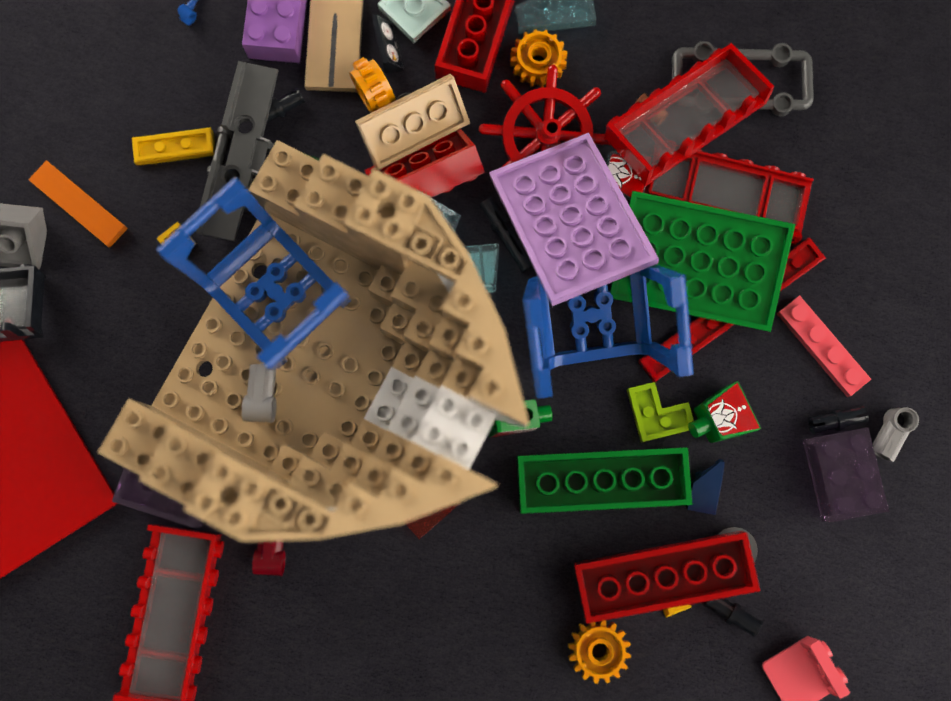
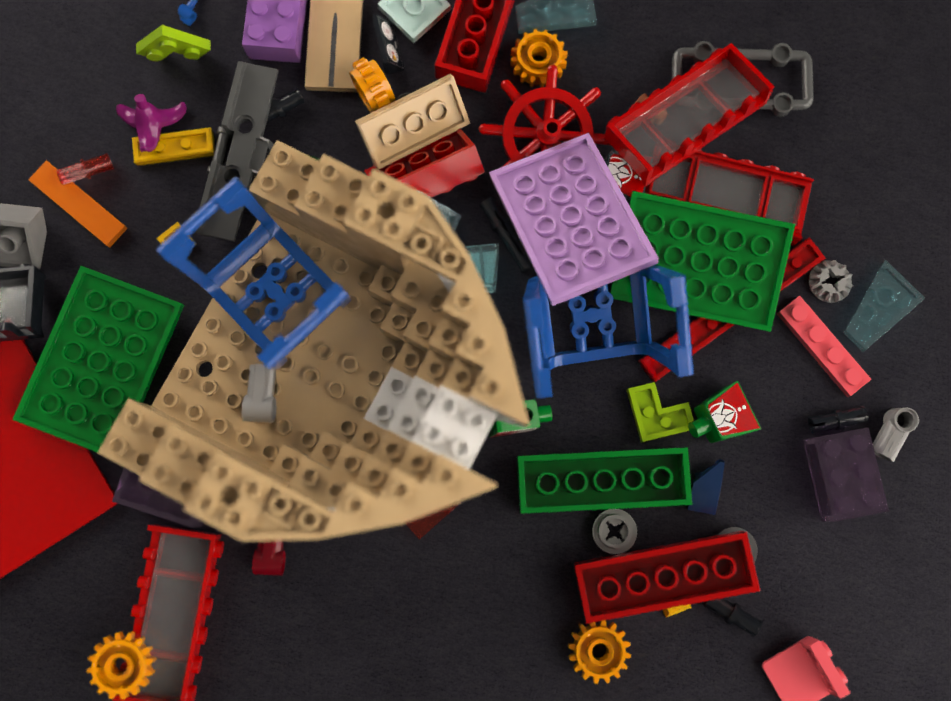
none -> green piece [12,266,185,452]
none -> clear red axle [56,153,114,185]
none -> light orange gear [87,631,156,699]
none -> magenta piece [116,94,187,152]
none -> lime plate [136,25,211,61]
none -> light grey gear [592,509,637,554]
none -> light grey gear [809,260,853,303]
none -> clear light blue wing [844,260,925,352]

